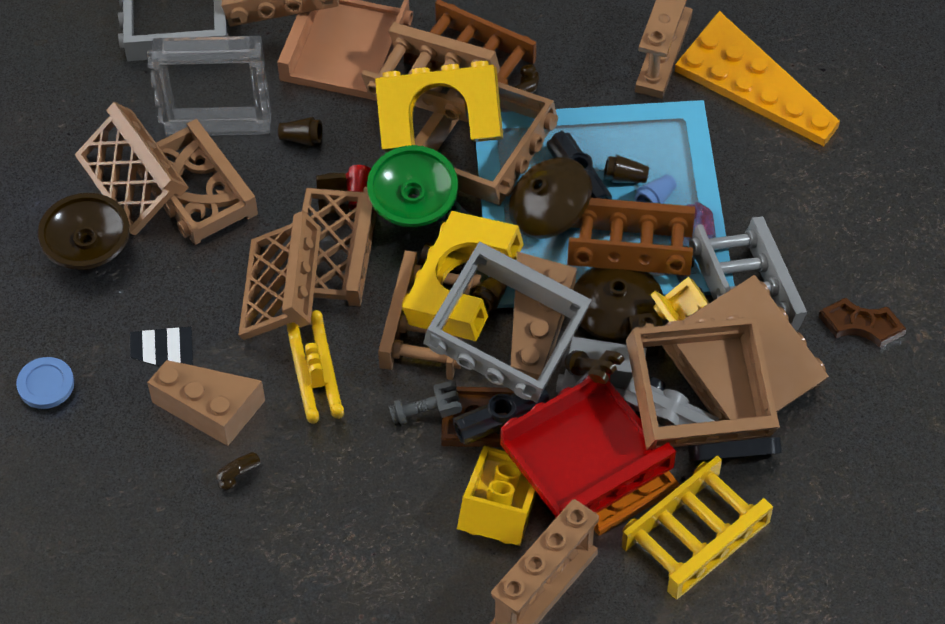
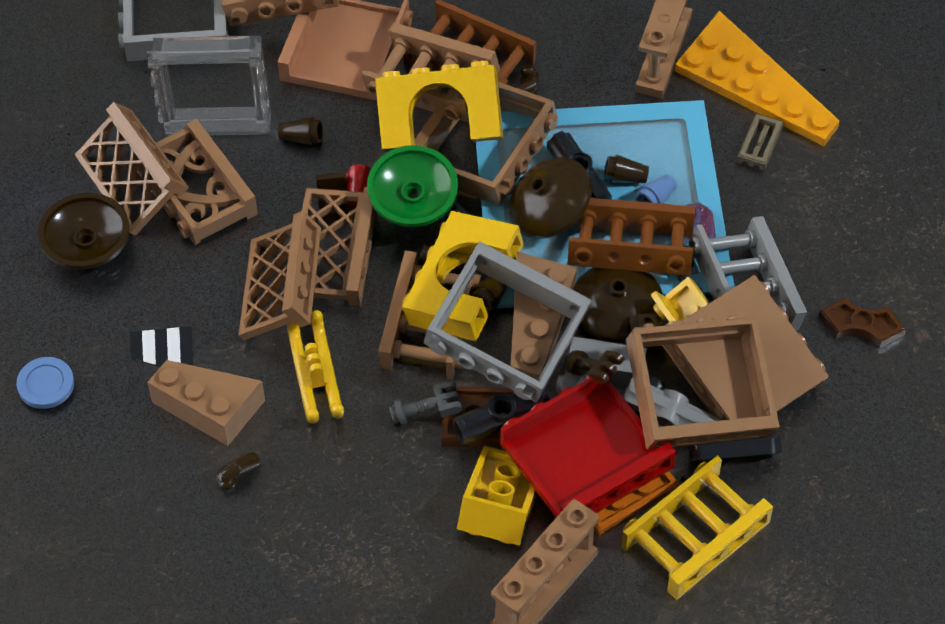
none -> dark tan tile [737,114,783,171]

